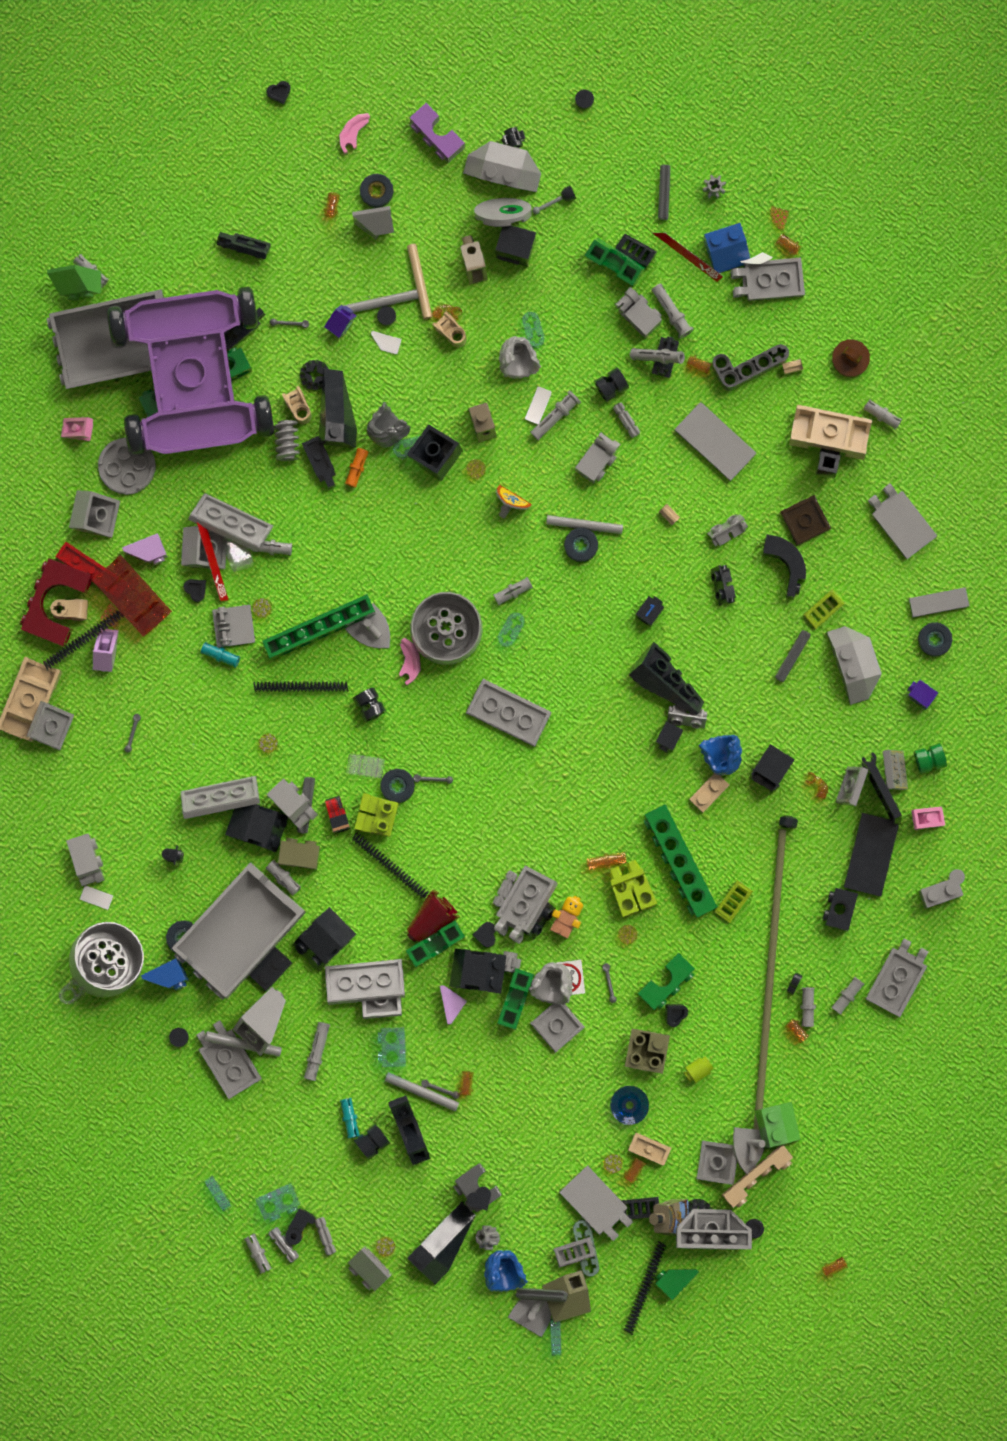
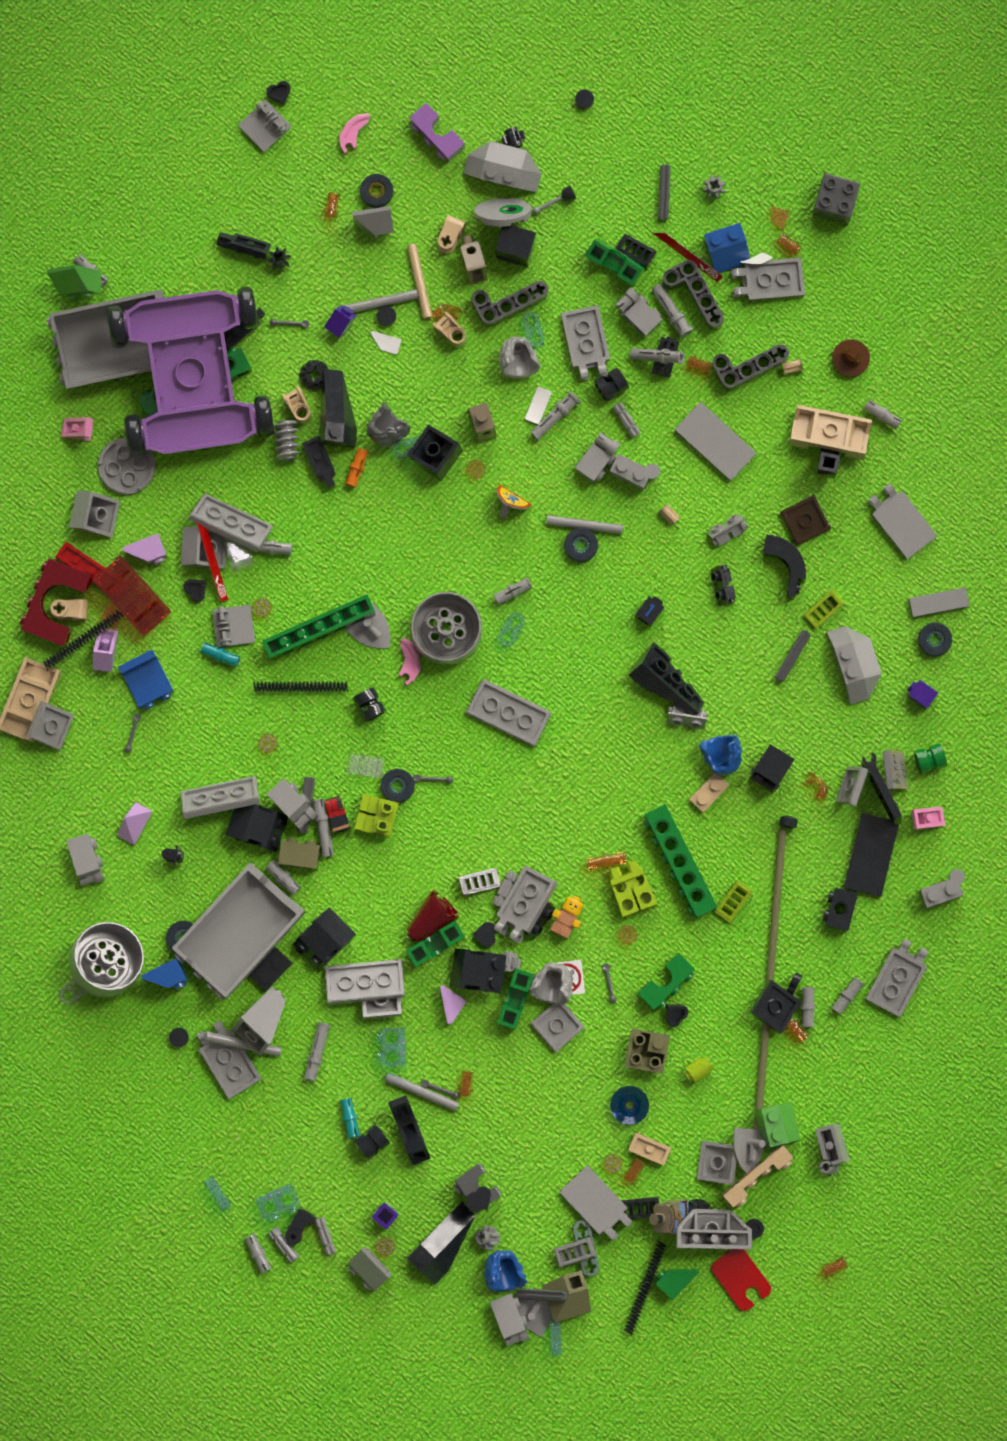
white sticker [80,885,113,910] -> none
piece [352,832,429,898] -> none
black brick [655,721,683,753] -> none
none -> lavender slope [117,802,153,845]
none -> blue panel [118,650,174,710]
none -> light grey hinge [238,100,291,152]
none -> black gear [268,247,291,271]
none -> light grey pin [312,798,334,857]
none -> dark purple brick [372,1202,400,1230]
none -> tan piece [438,215,466,254]
none -> light grey slope [459,868,501,896]
none -> dark grey beam [472,281,548,327]
none -> light grey hinge [490,1293,530,1347]
none -> light grey tile [561,305,610,381]
none -> light grey hinge [609,454,660,491]
none -> dark grey beam [663,260,724,330]
none -> red piece [712,1249,771,1311]
none -> black plate [749,980,801,1034]
none -> dark grey piece [812,173,861,225]
none -> light grey hinge [815,1124,850,1174]

